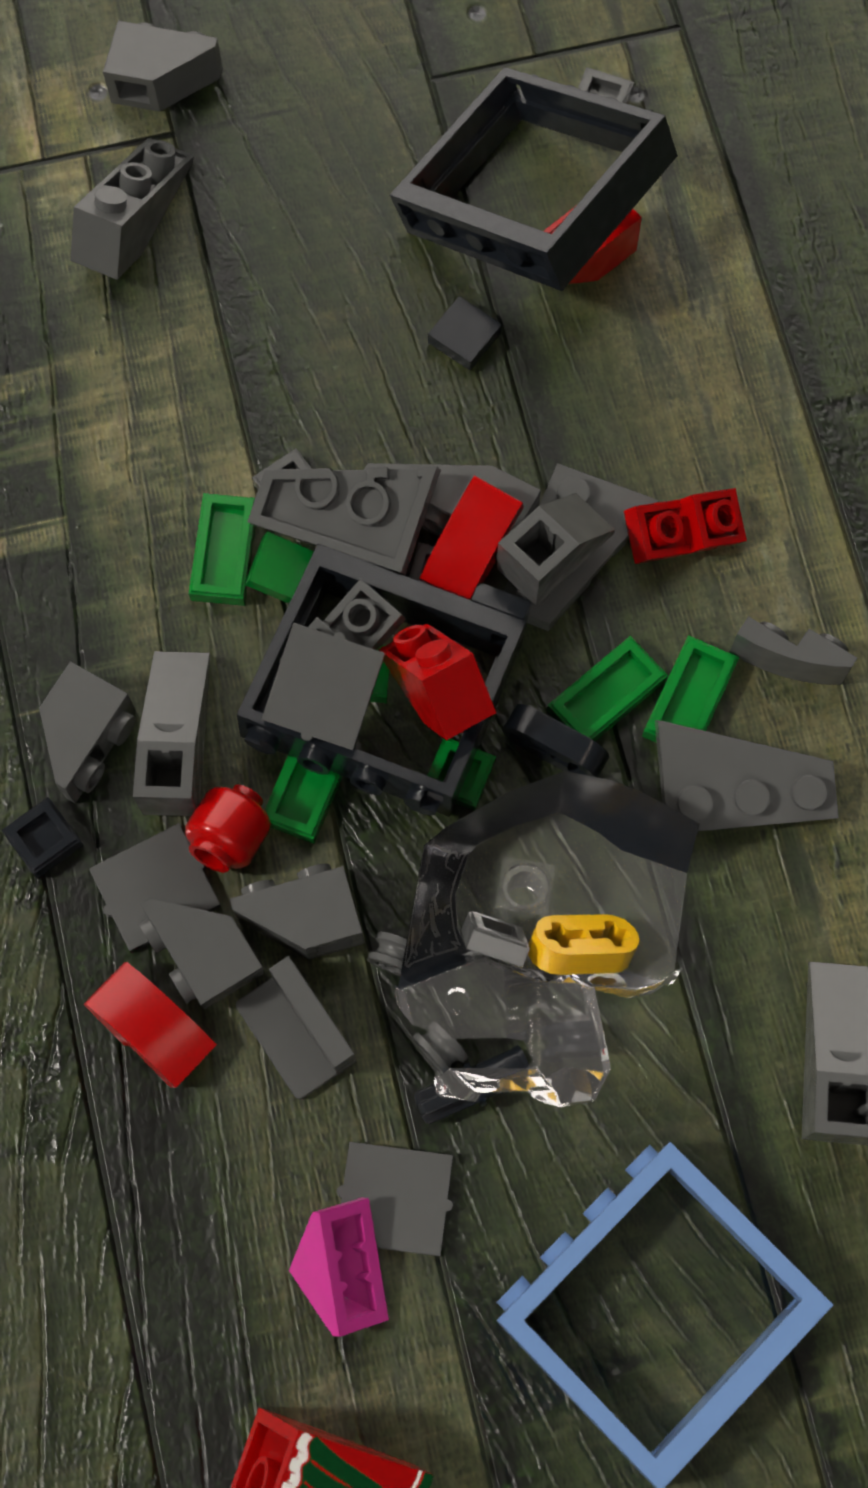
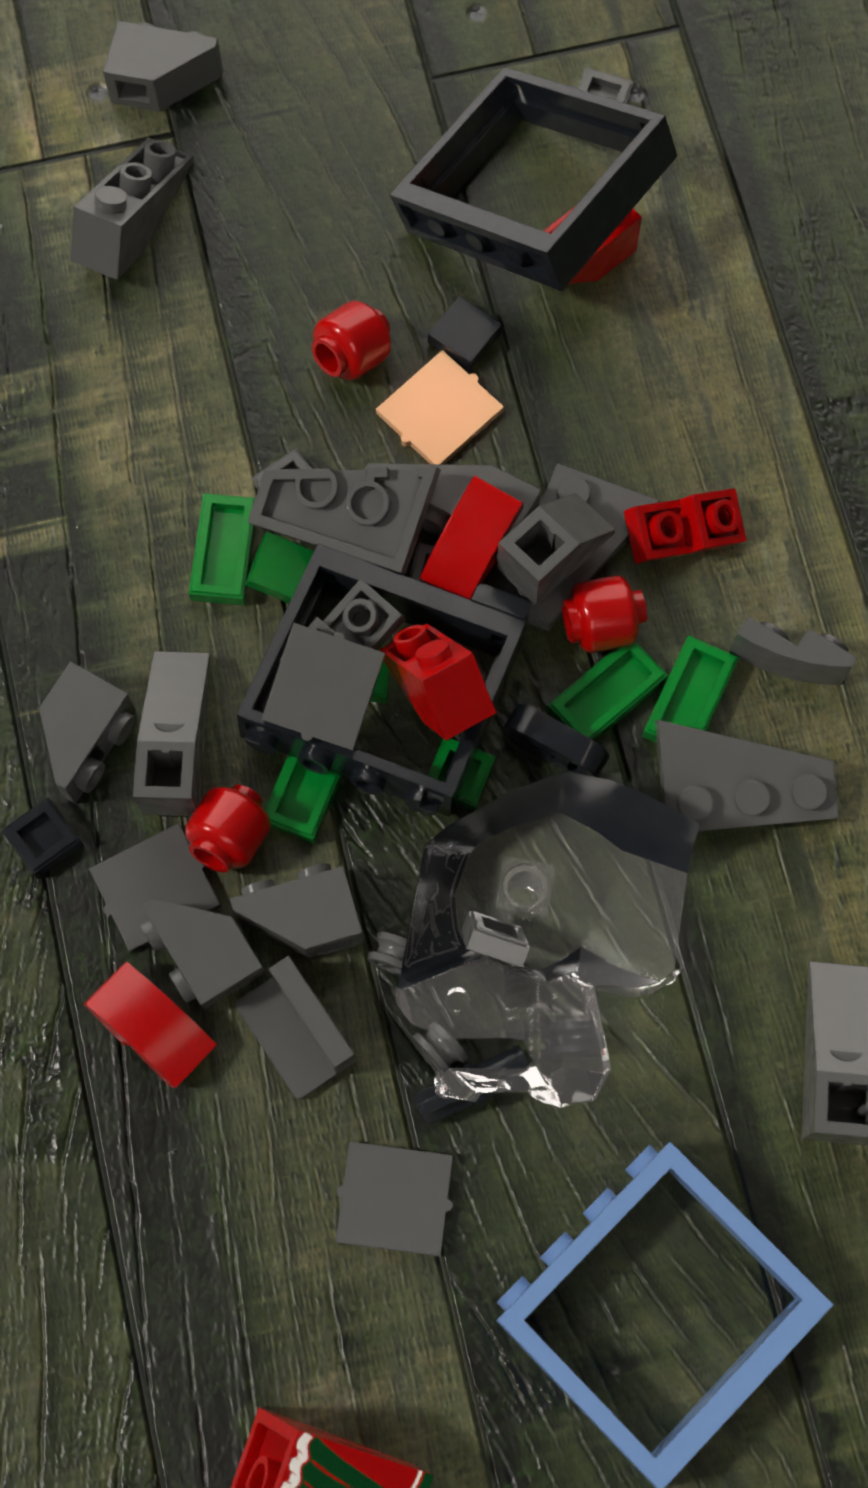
dark pink slope [289,1198,389,1337] -> none
yellow beam [528,914,640,975] -> none
none -> red head [312,300,391,381]
none -> light nougat piece [376,350,504,465]
none -> red head [561,575,647,653]

